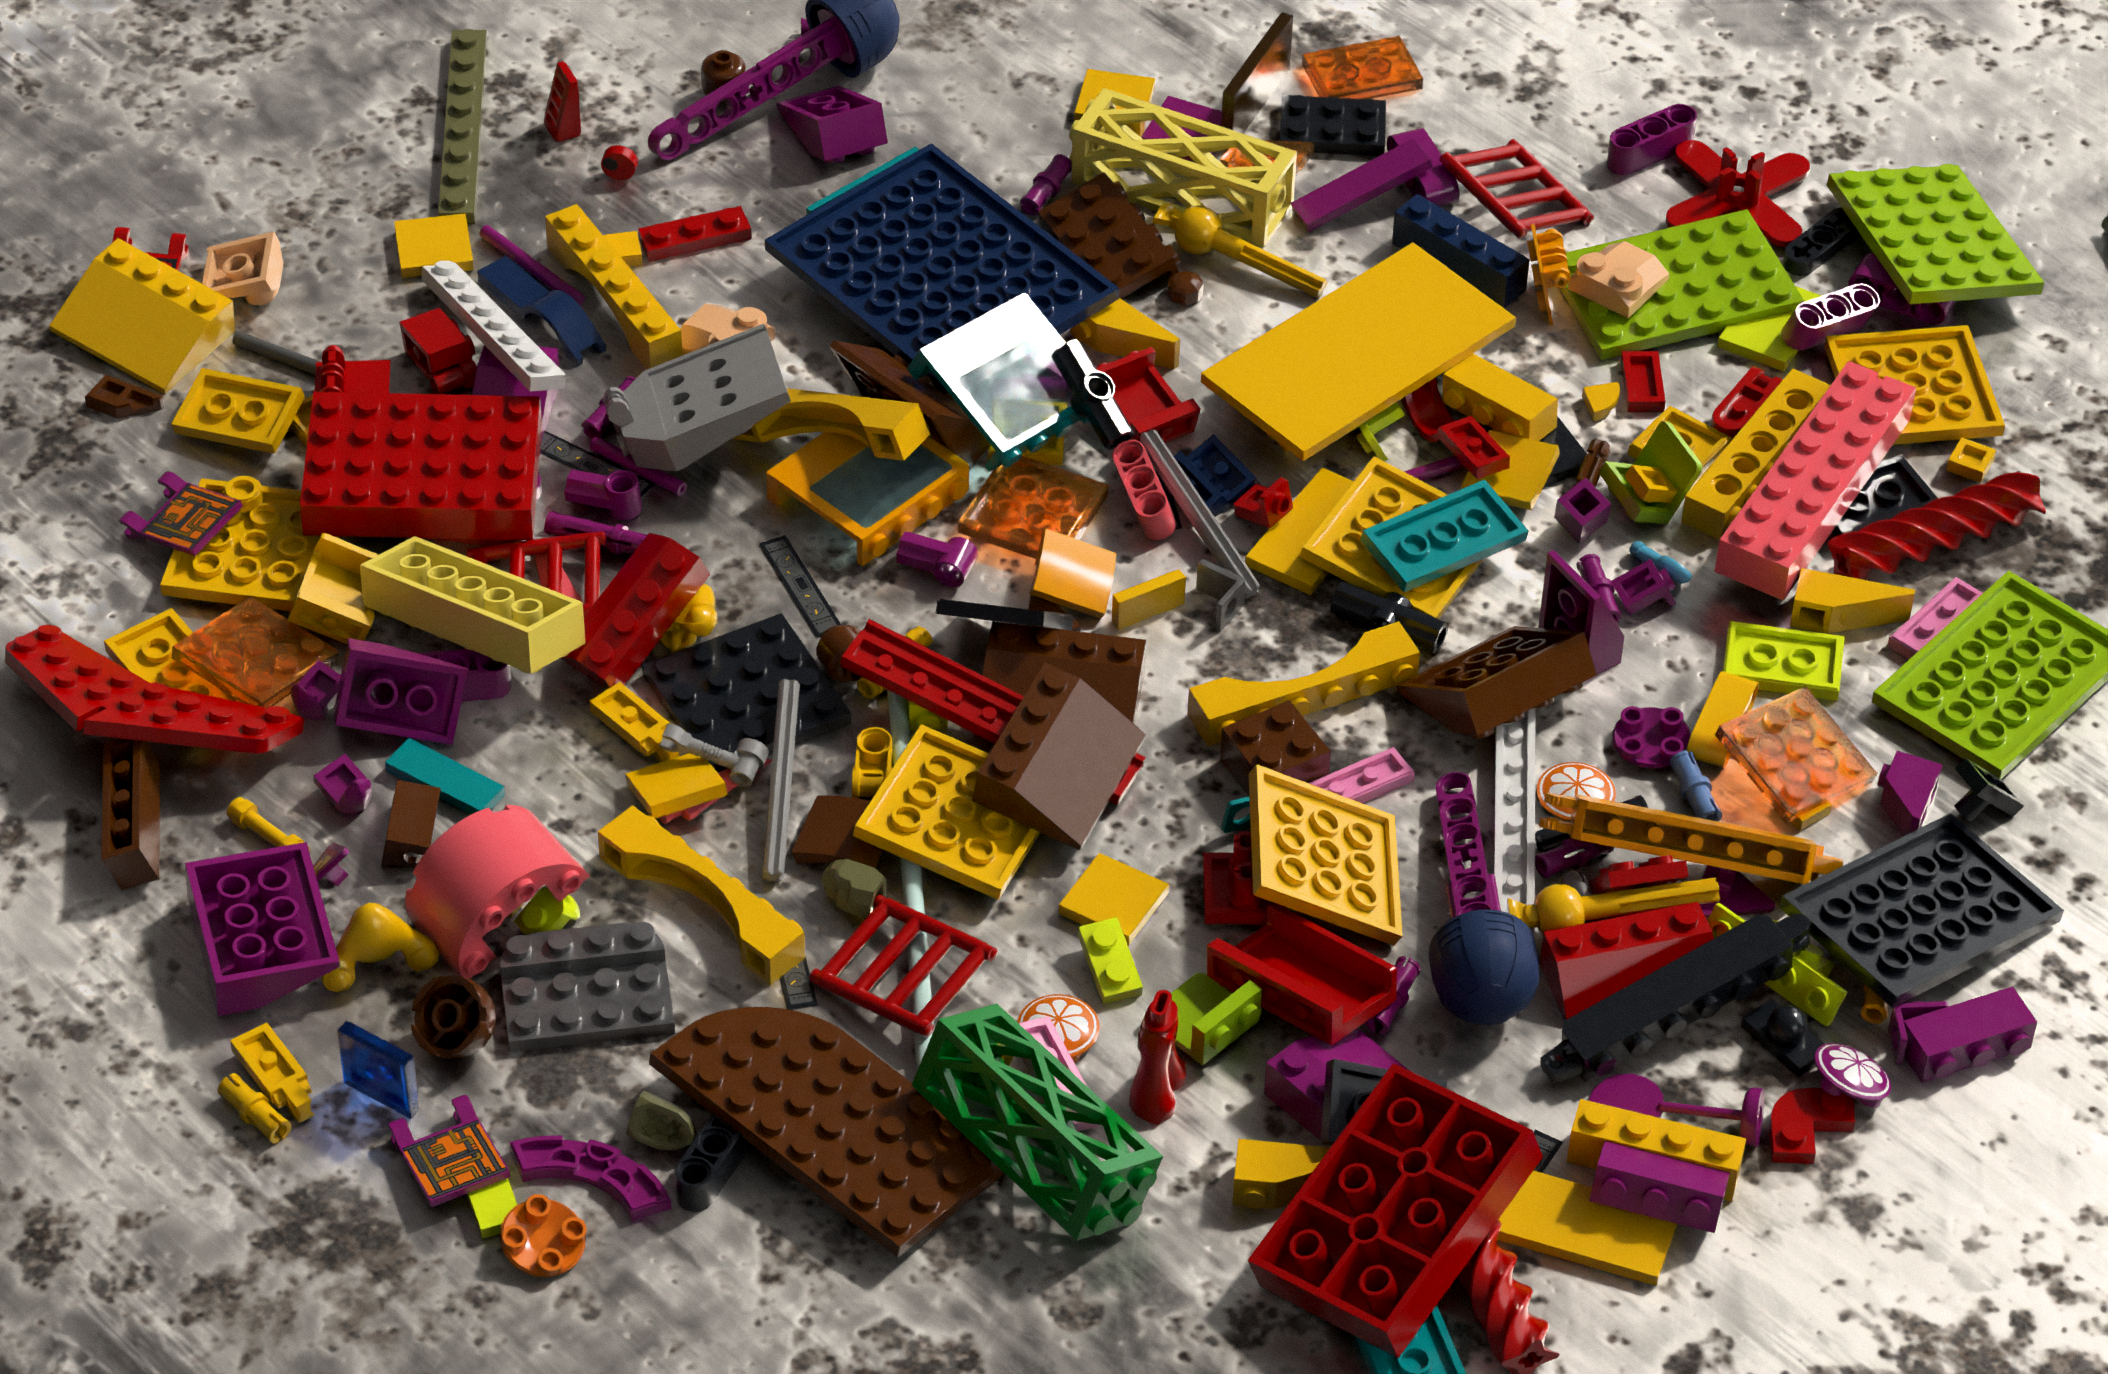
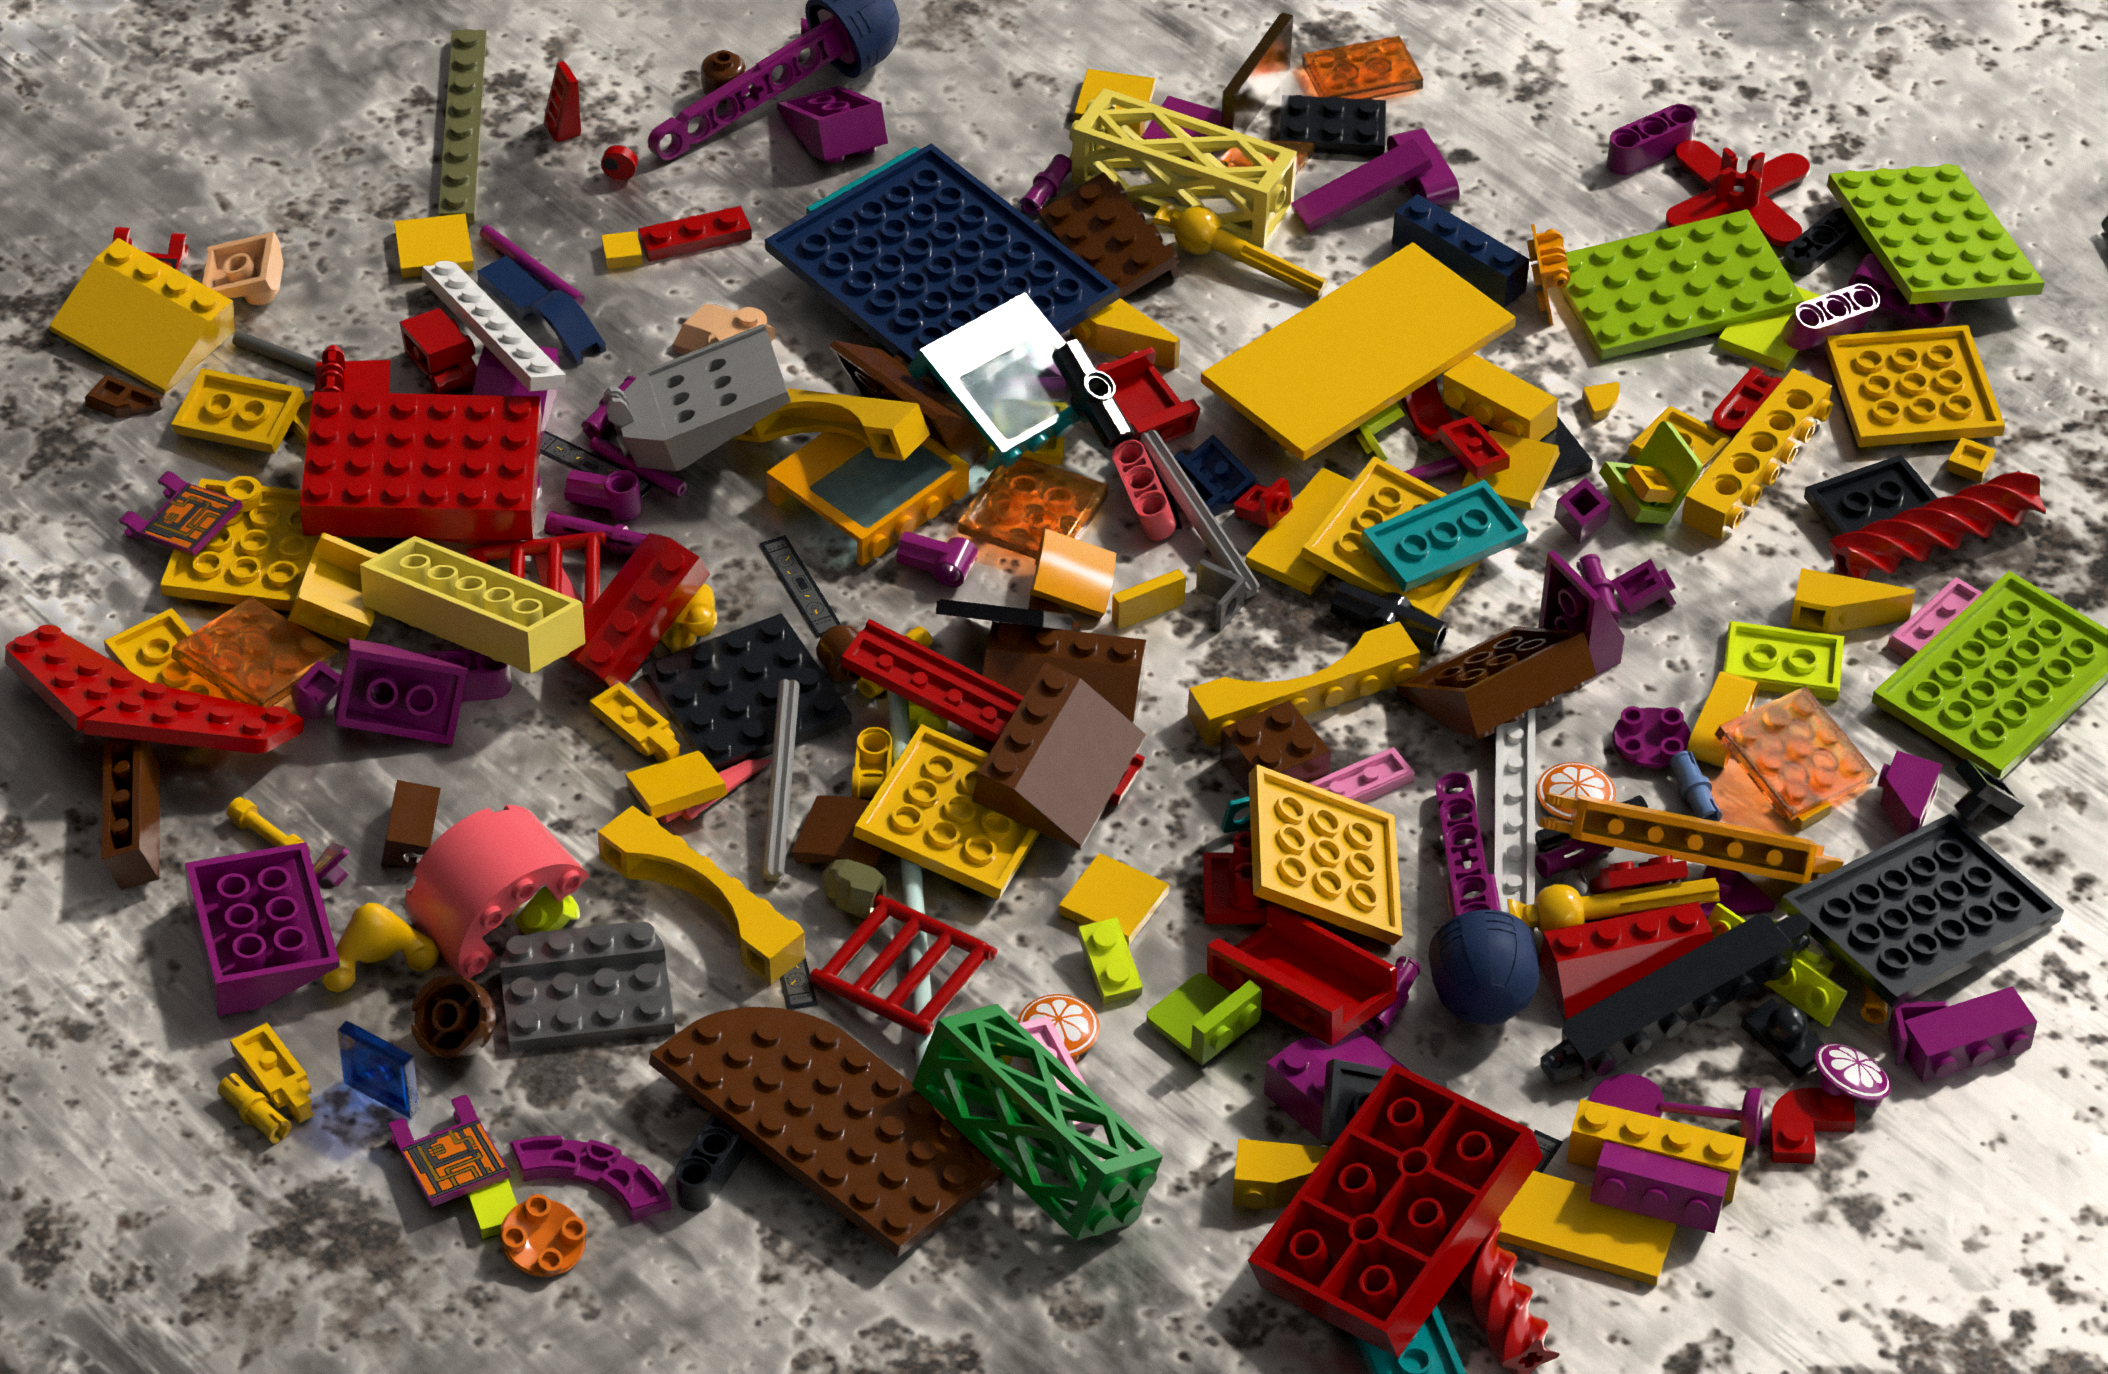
magenta plate [313,753,372,814] -> none
teal tile [385,738,505,815] -> none
yellow arch [545,204,683,370] -> none
olive rock [626,1091,697,1150] -> none
light grey brick [659,724,769,787] -> none
red piece [1129,990,1186,1125] -> none
reddish brown tile [1167,270,1204,306] -> none
red bar [1439,139,1594,239] -> none
light nougat slope [1568,241,1669,318] -> none
reddish brown axle [1572,439,1610,488] -> none
red tile [1621,351,1666,412] -> none
medium azure piece [1629,541,1692,584] -> none
coral piece [1714,361,1916,601] -> none

